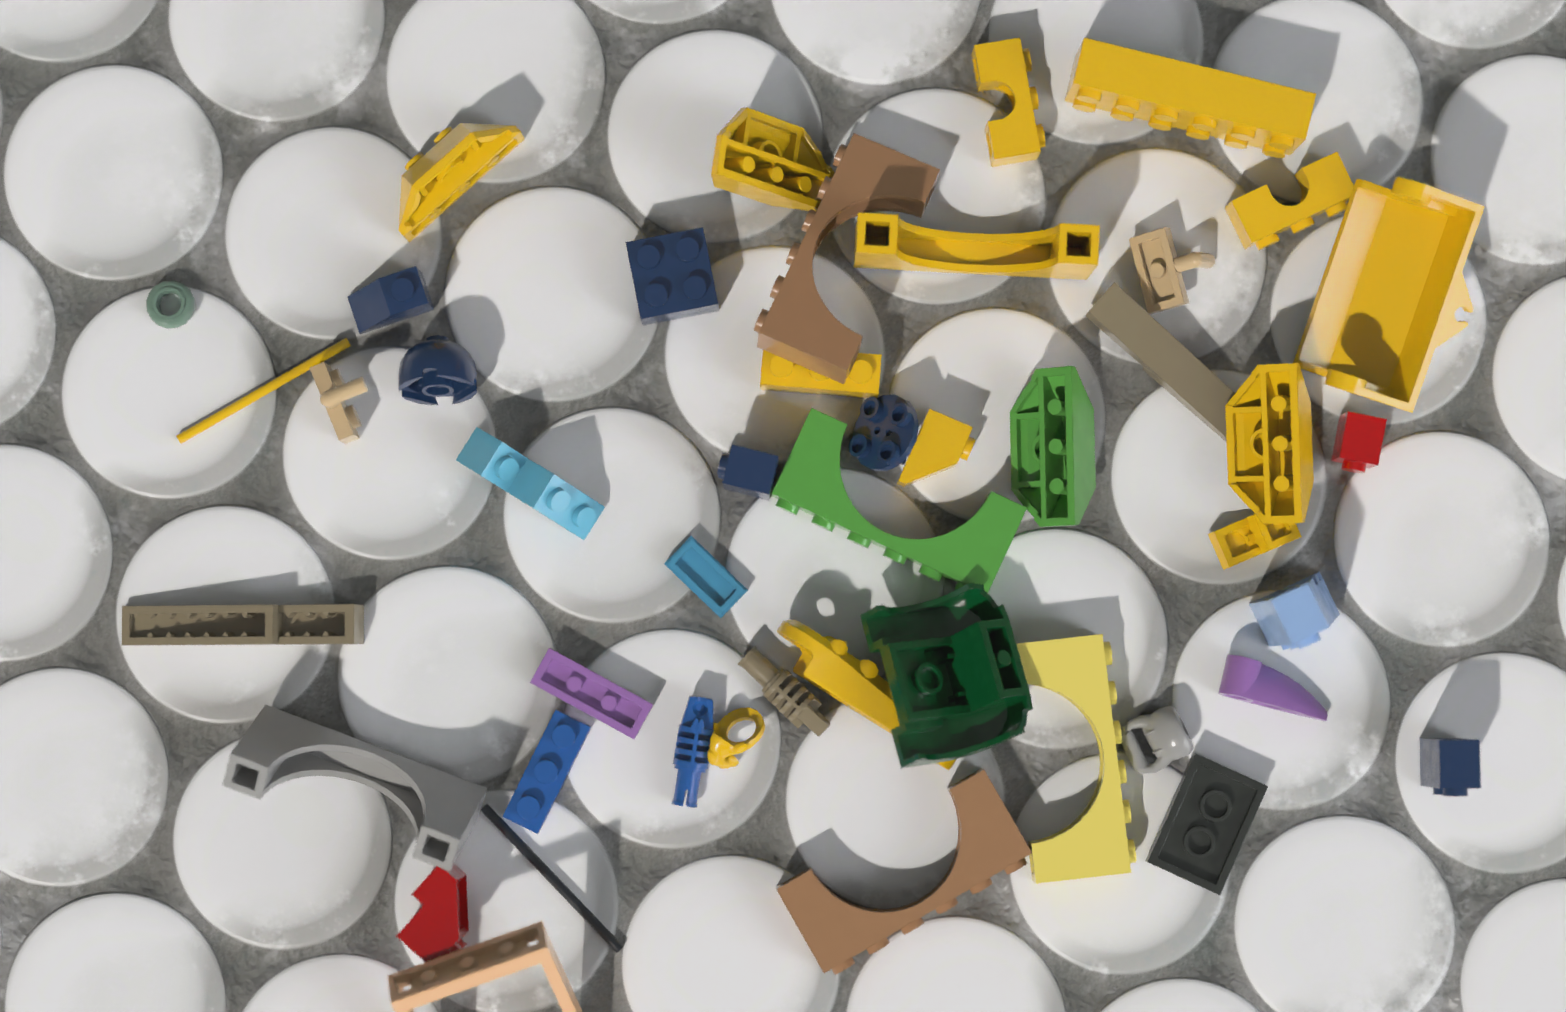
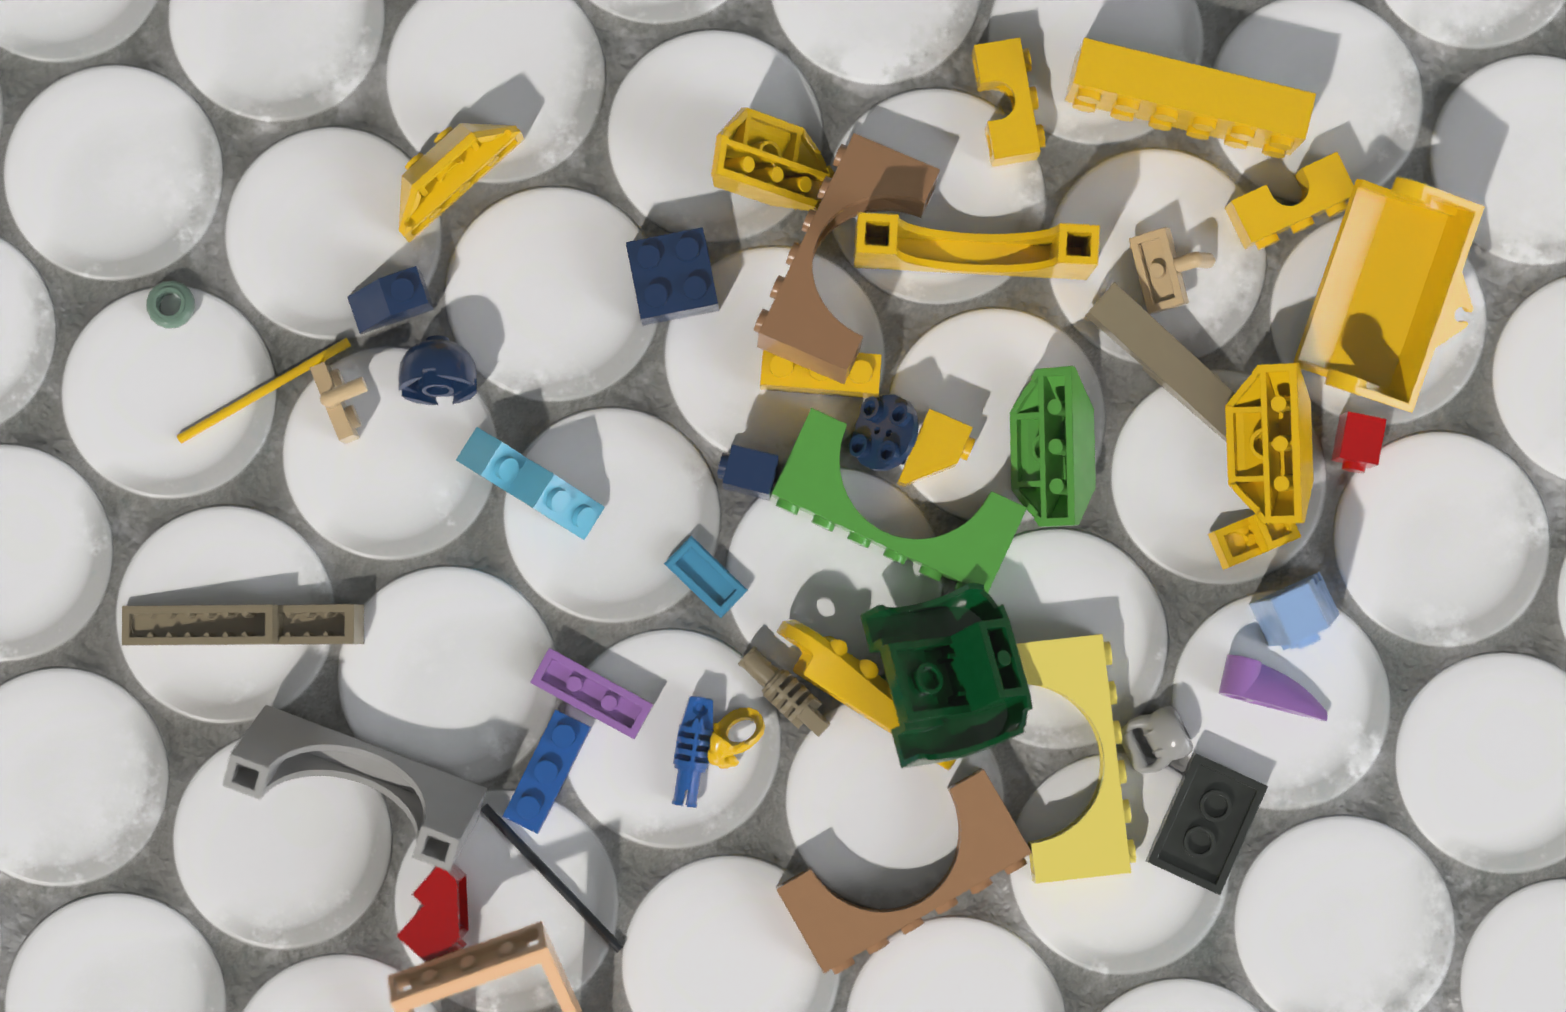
dark blue brick [1419,738,1481,796] -> none

